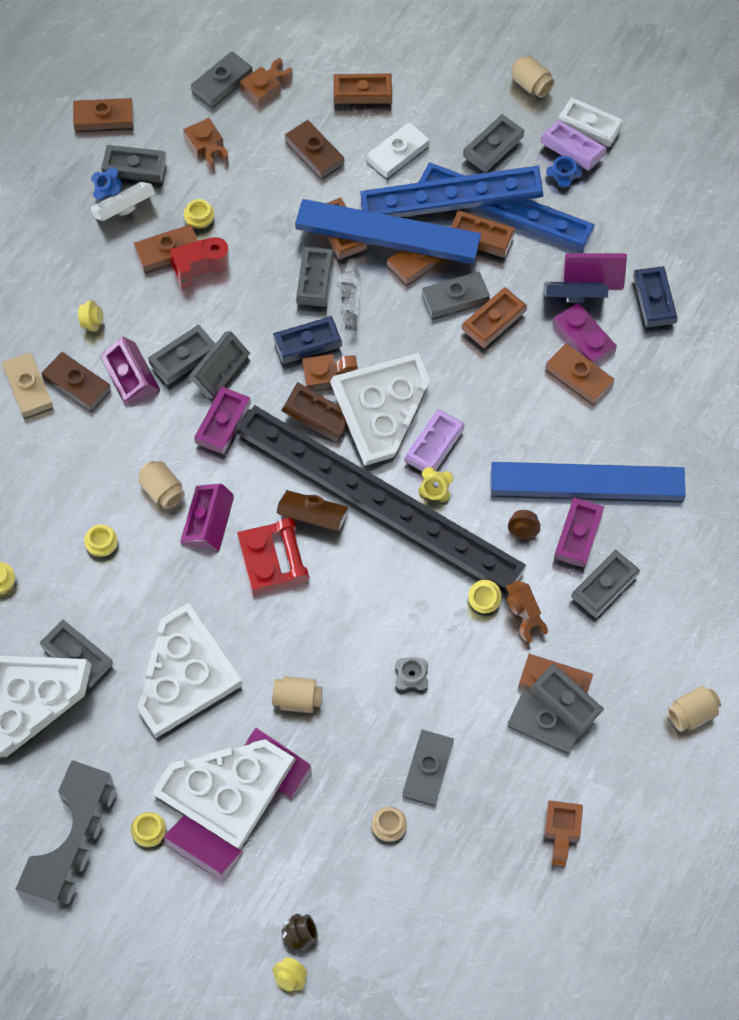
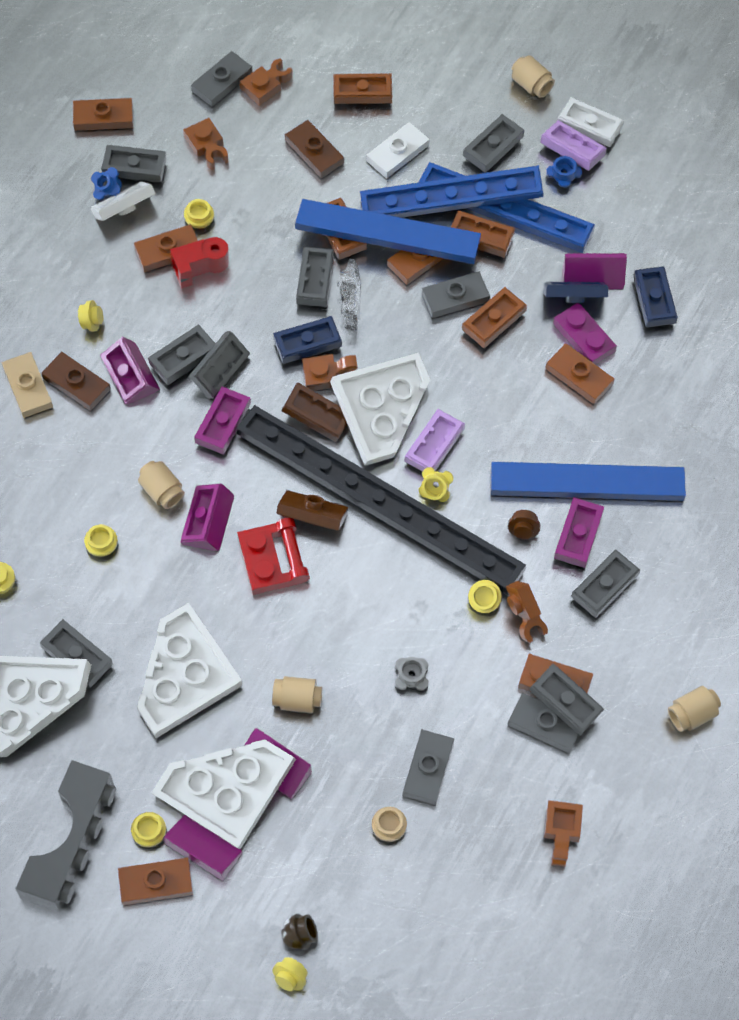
none -> dark orange plate [118,858,193,906]

